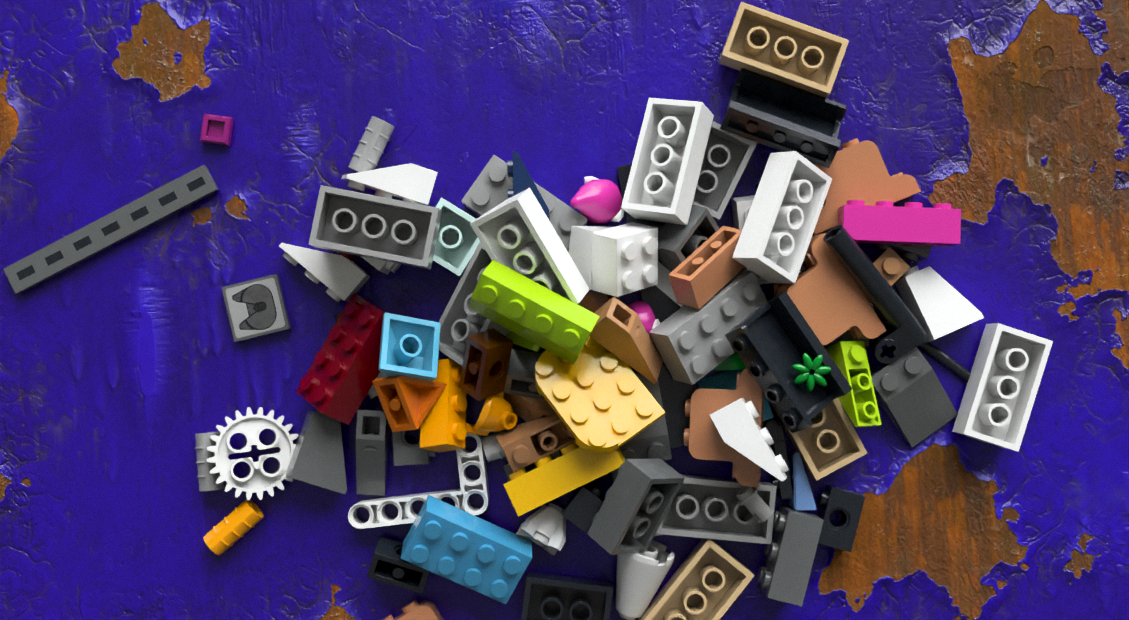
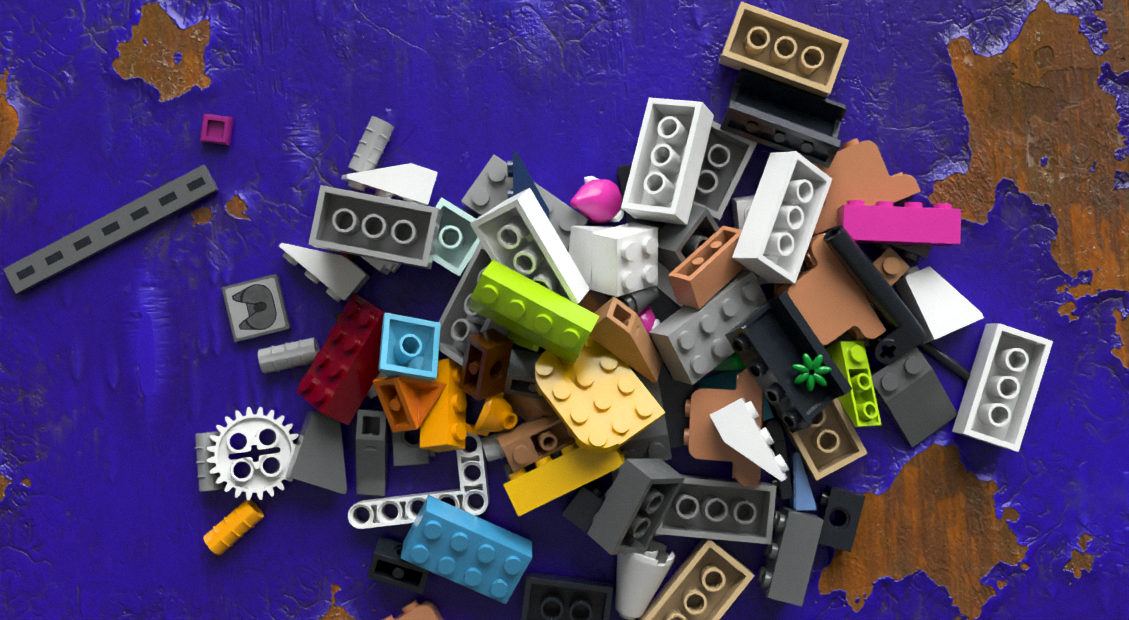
white brick [516,503,567,556] -> none
light grey pin [736,486,773,523] -> none
none -> light grey axle [258,338,320,374]
none -> dark grey cone [616,285,659,315]

